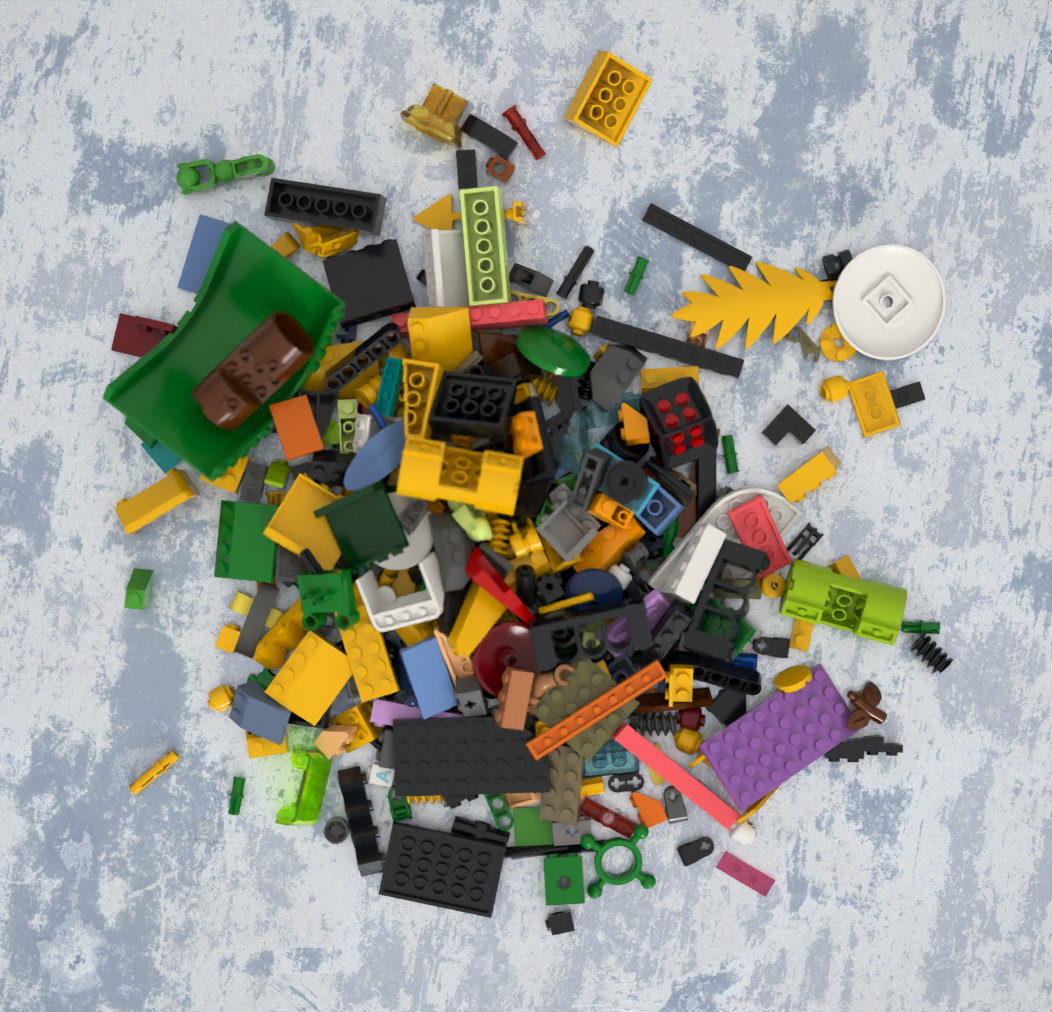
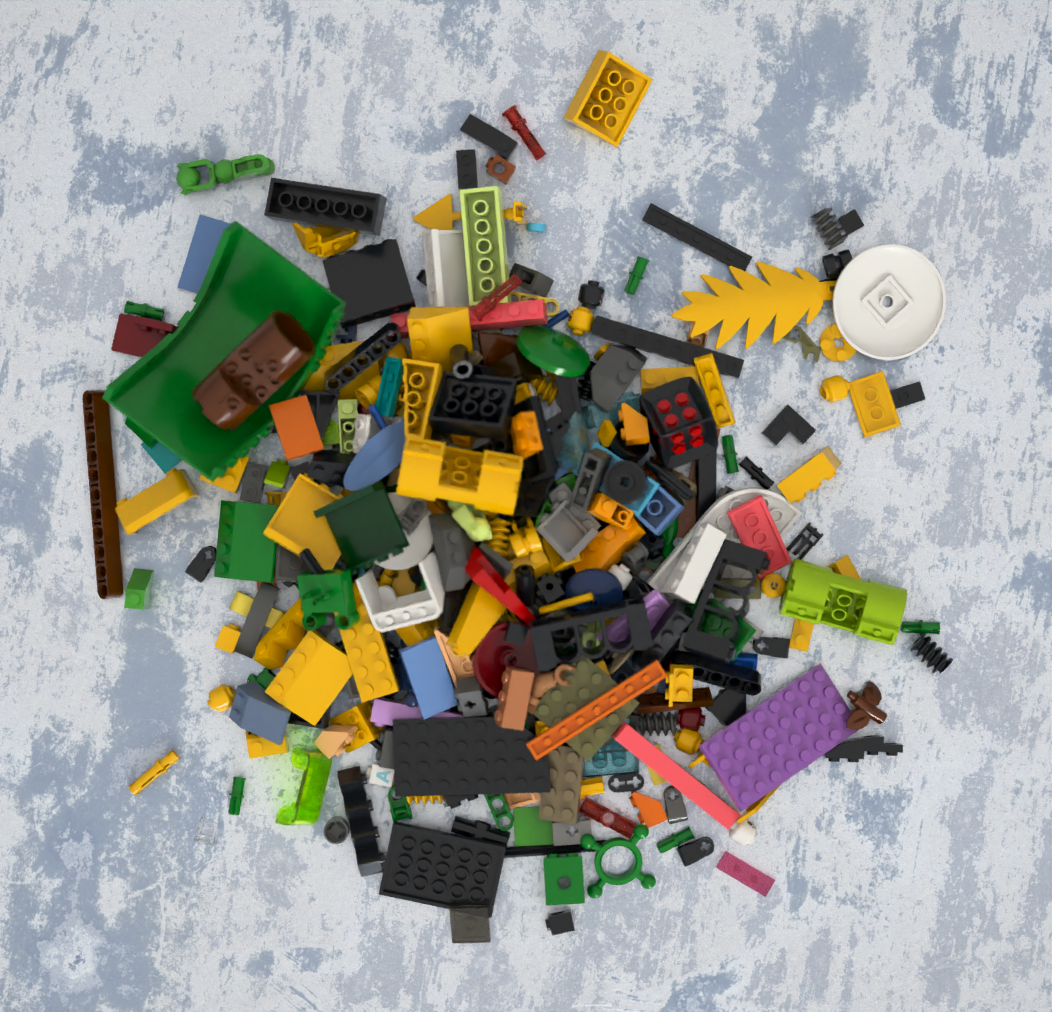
yellow piece [271,232,301,258] -> none
clear yellow piece [400,83,468,150] -> none
black bar [511,845,569,860] -> none
black axle [556,246,594,299] -> none
yellow tile [774,665,812,693] -> none
none -> reddish brown beam [82,390,123,599]
none -> green pin [124,301,165,321]
none -> black piece [185,546,217,583]
none -> brick [449,344,473,379]
none -> clear smoke tile [449,905,491,943]
none -> clear red pin [469,273,523,322]
none -> black tile [503,621,529,646]
none -> medium azure tile [526,223,546,232]
none -> yellow tile [597,419,617,447]
none -> dark tan dish [609,646,634,674]
none -> green axle [656,827,695,853]
none -> yellow tile [694,353,736,428]
none -> black pin [738,456,775,489]
none -> dark grey piece [809,207,848,251]
none -> black tile [838,209,864,235]

